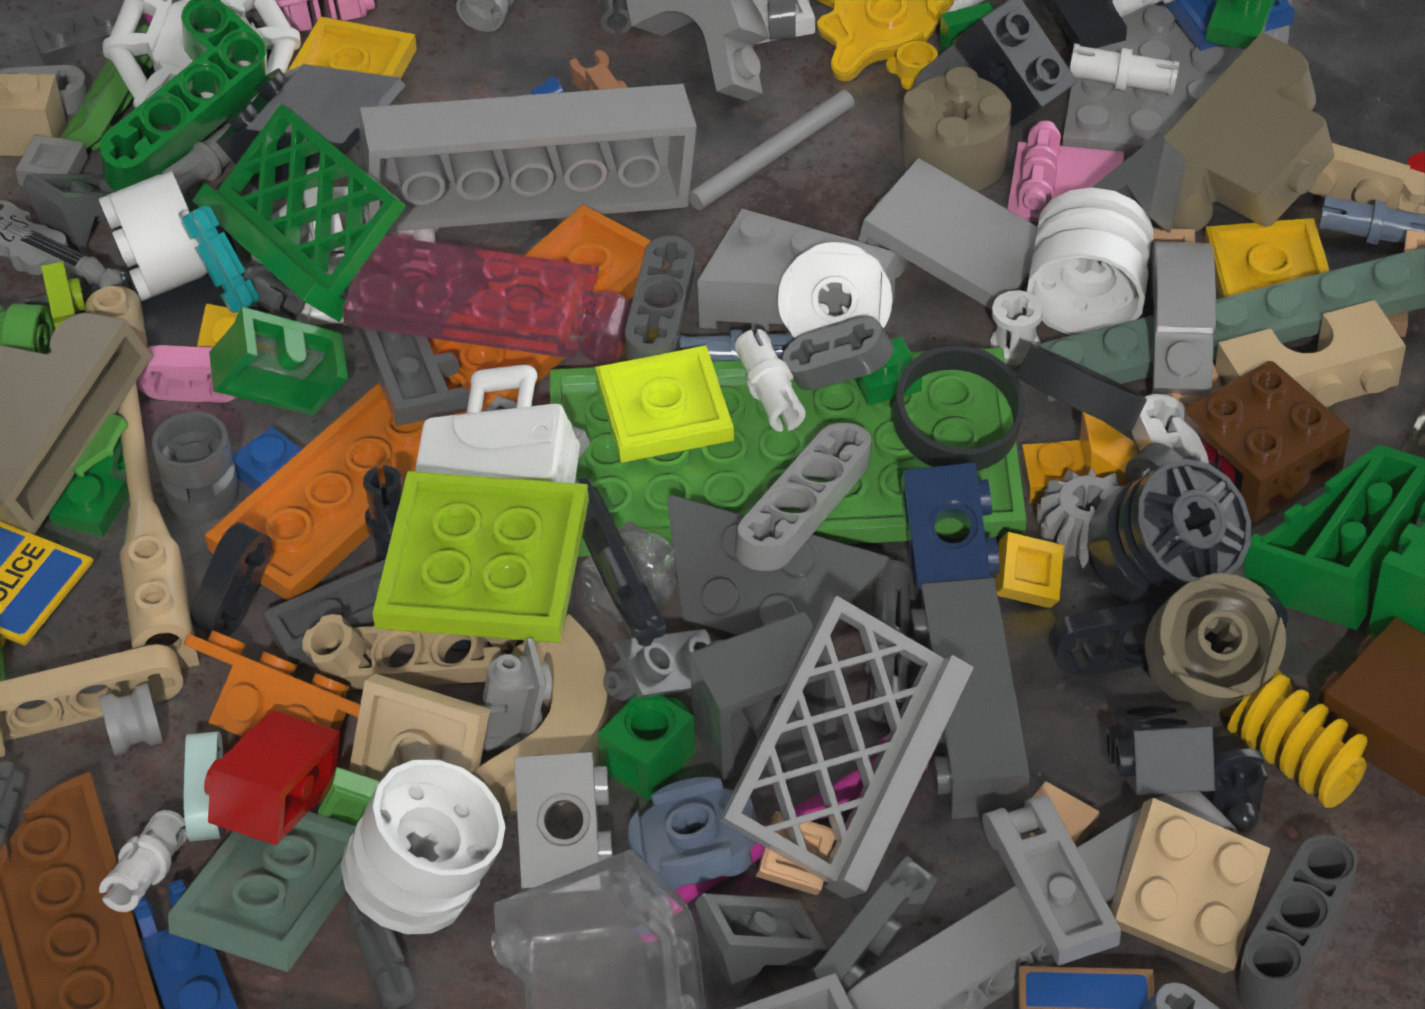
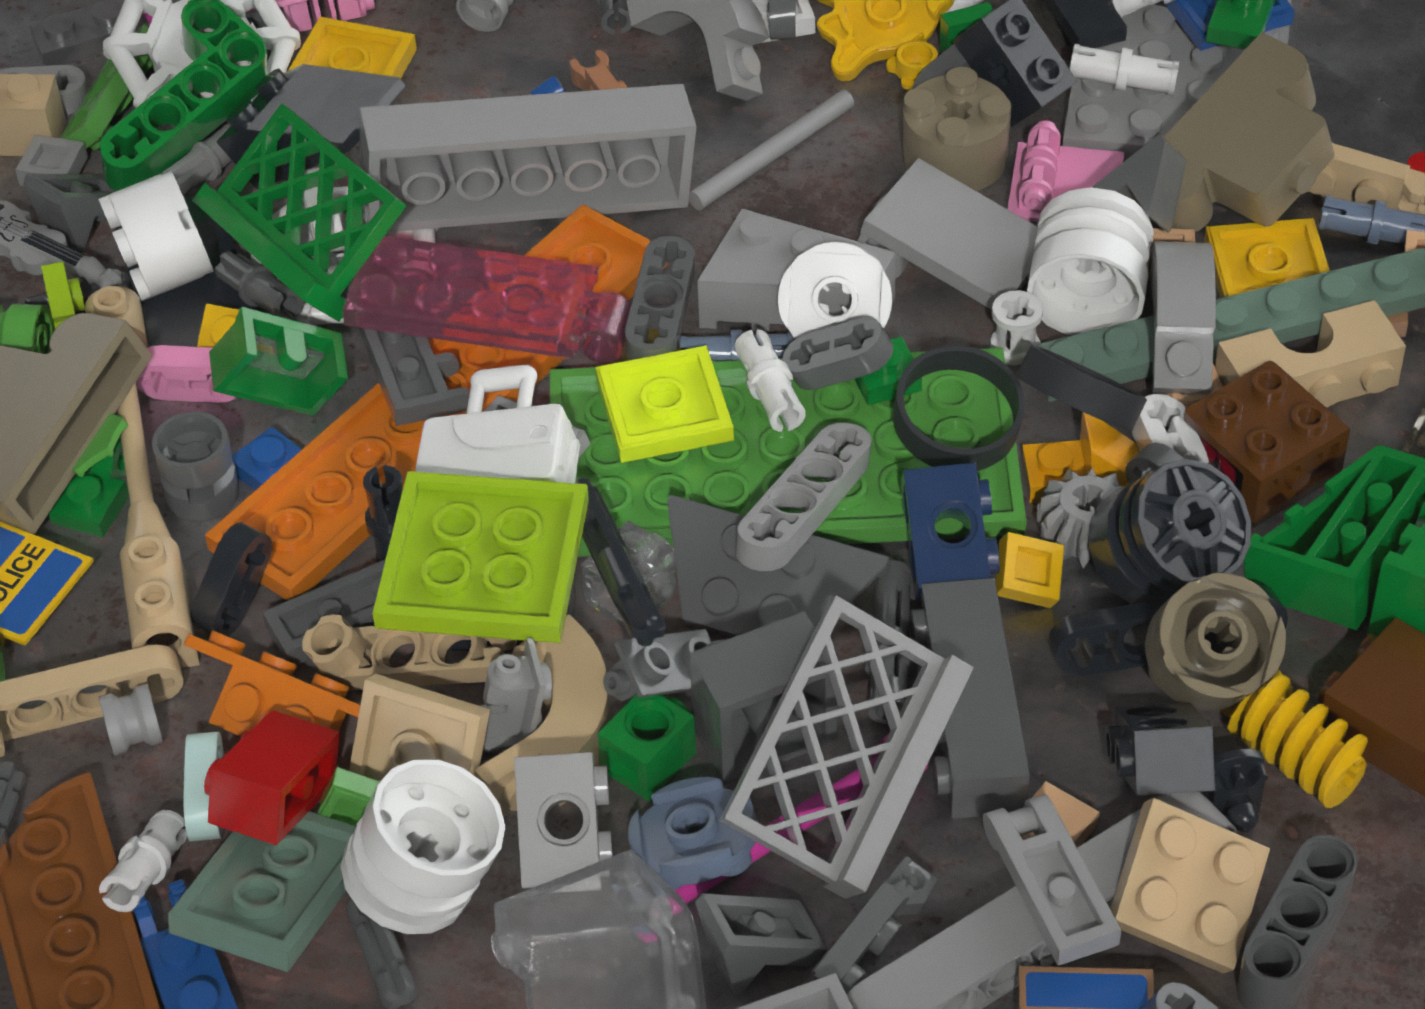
teal axle [181,206,259,313] -> none
light nougat tile [756,811,835,895] -> none

